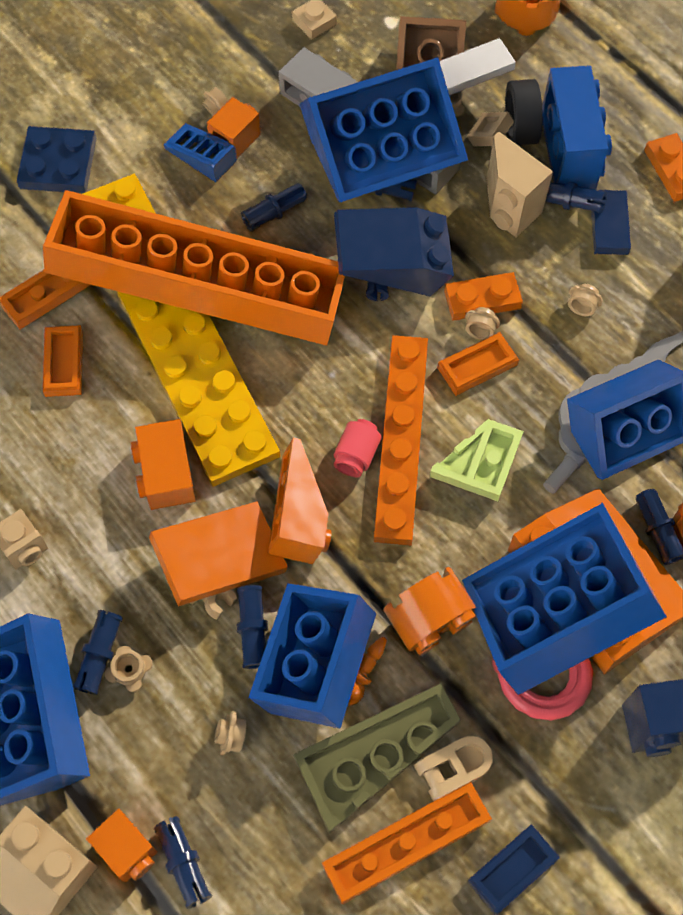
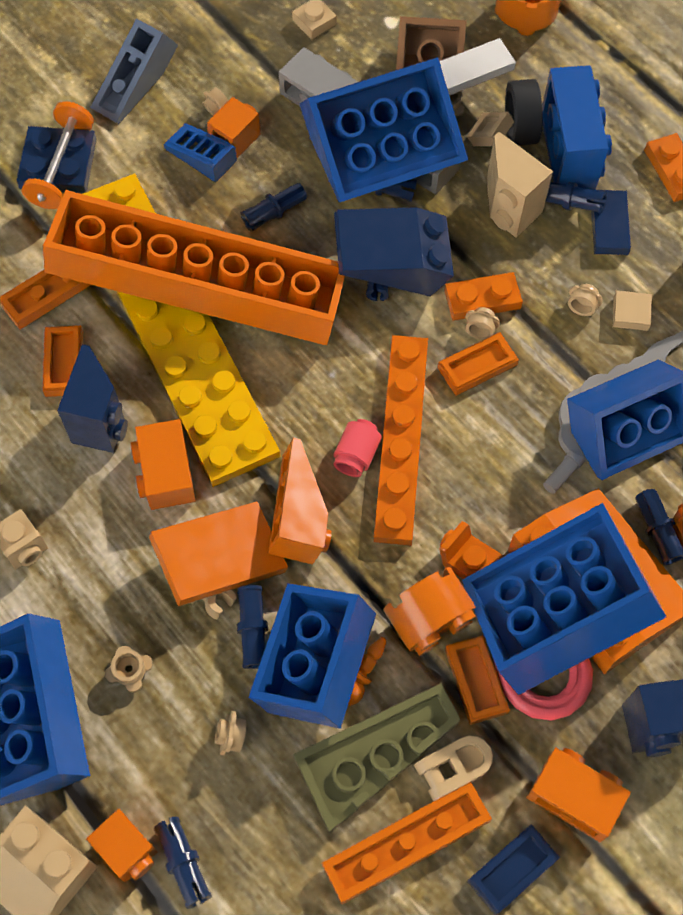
dark blue pin [73,610,123,695] -> none
yellowish green wing [430,419,524,501] -> none
none -> orange axle [21,101,94,209]
none -> dark blue slope [57,344,128,453]
none -> sand blue slope [90,18,178,124]
none -> orange bracket [439,521,503,579]
none -> orange tile [445,635,510,725]
none -> orange brick [526,747,631,843]
none -> tan tile [613,290,652,331]

